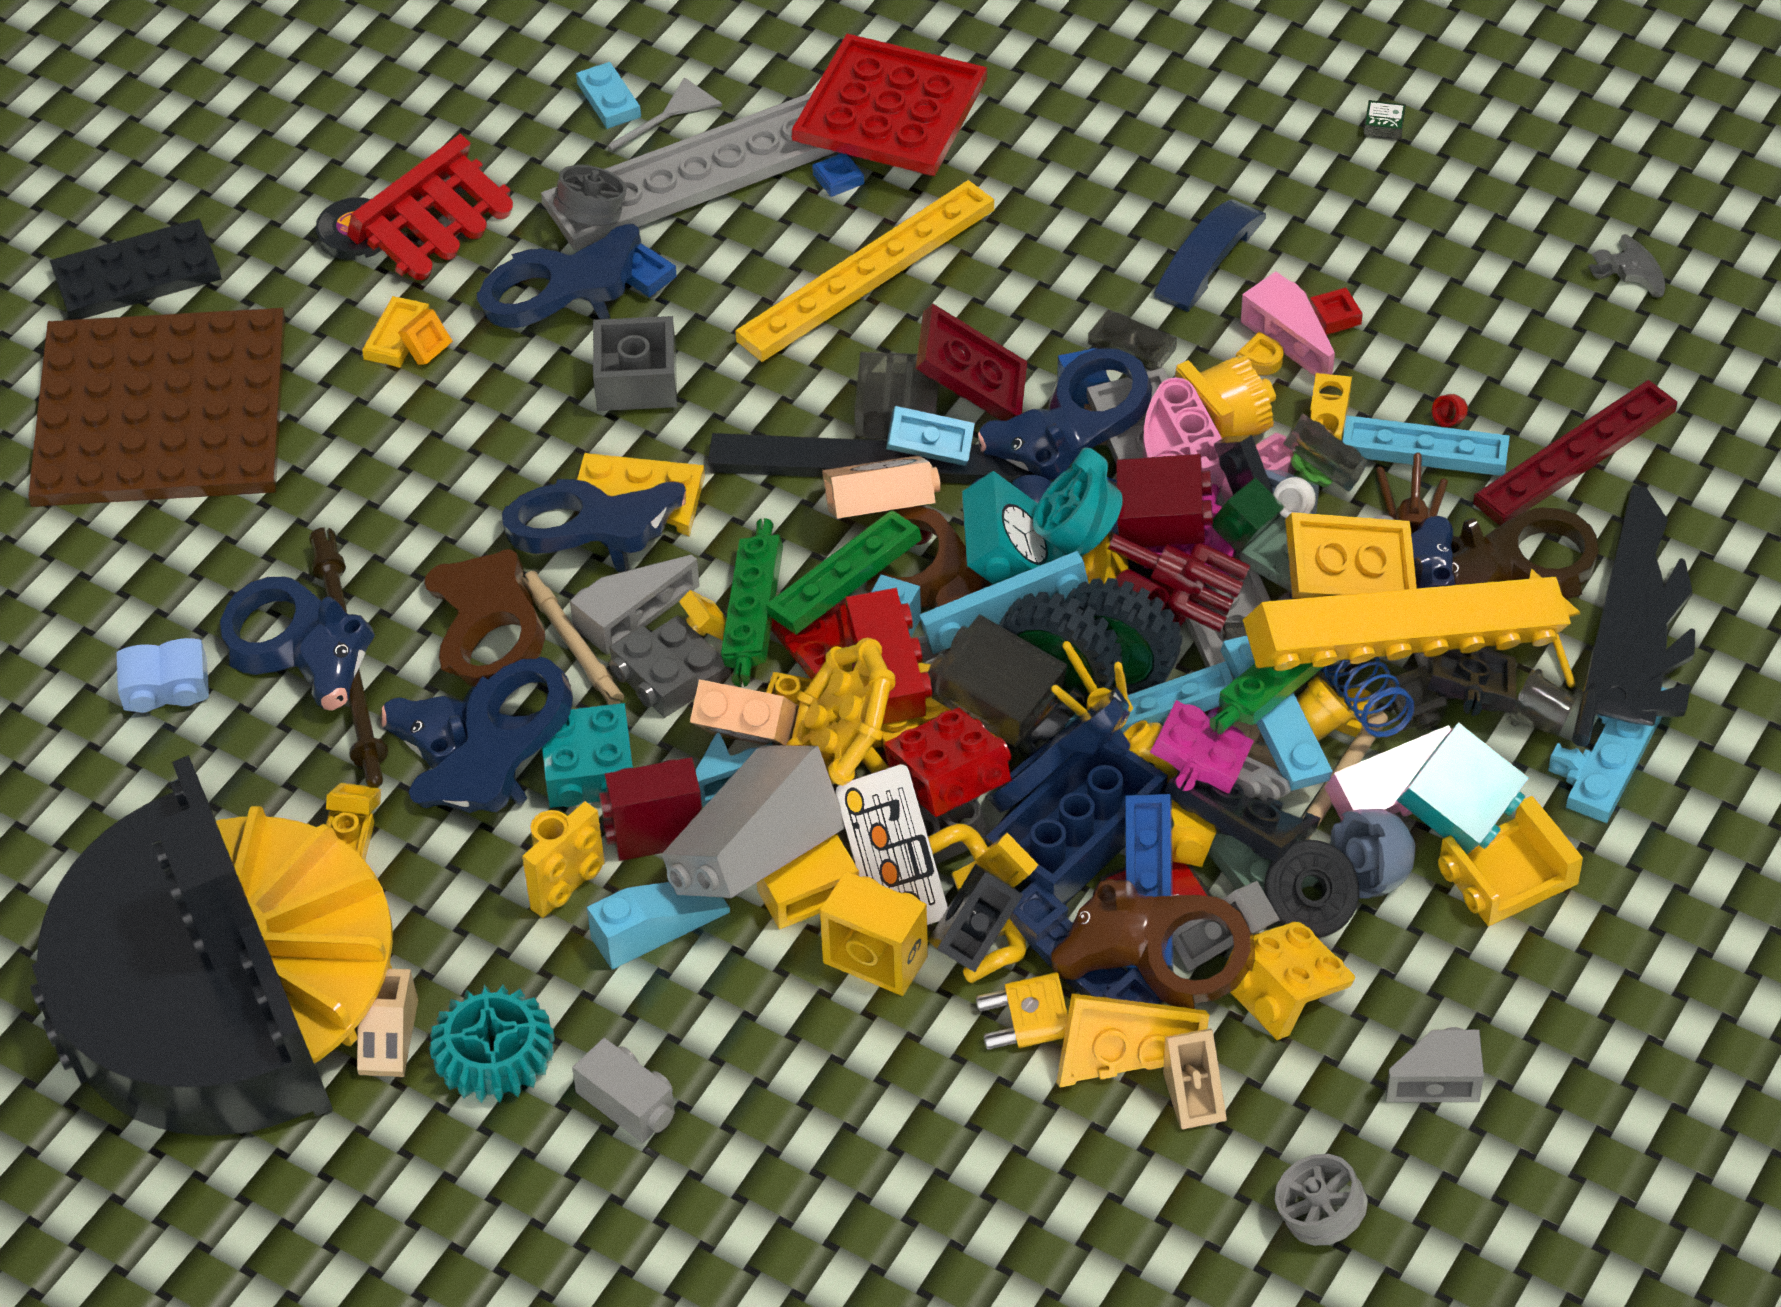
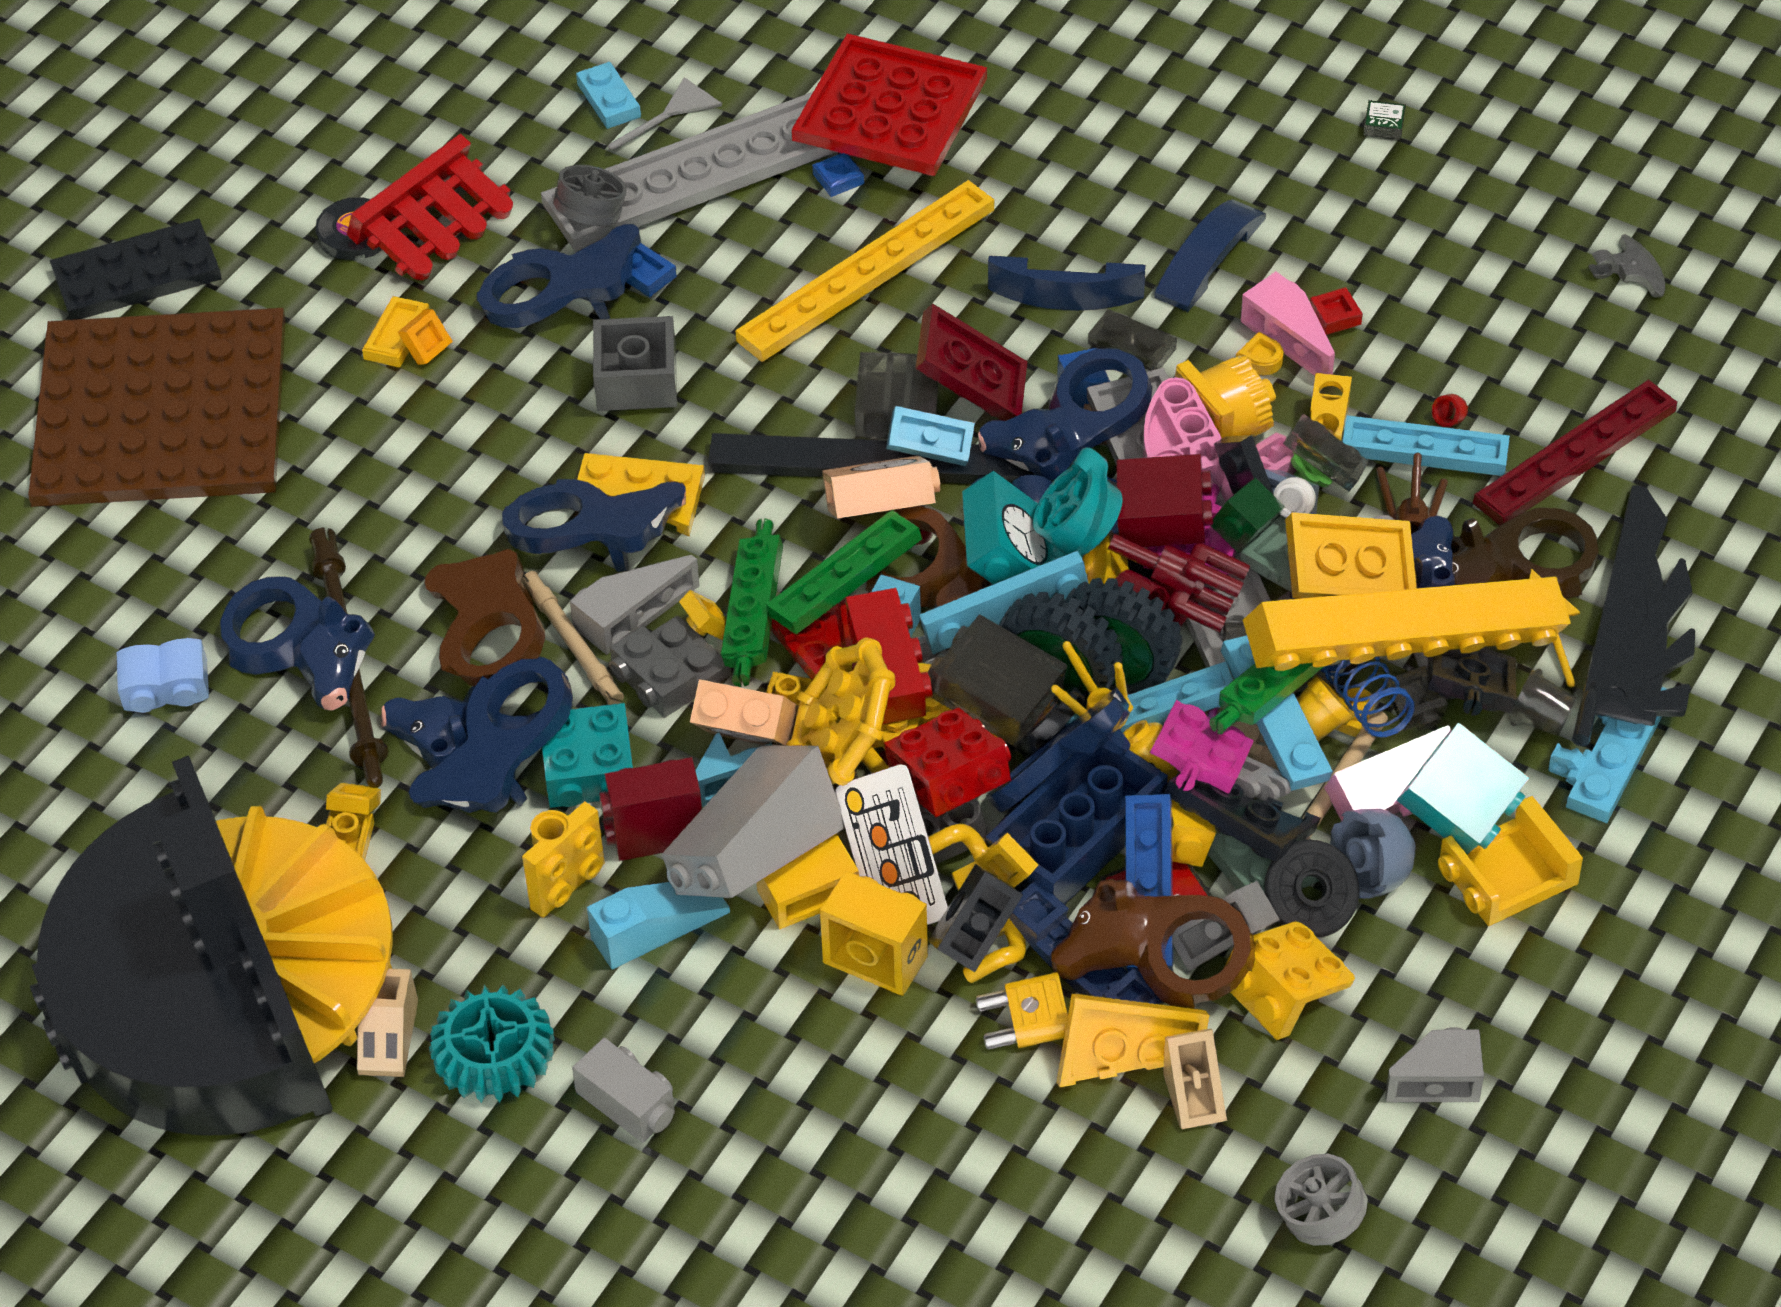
none -> dark blue slope [988,256,1146,311]

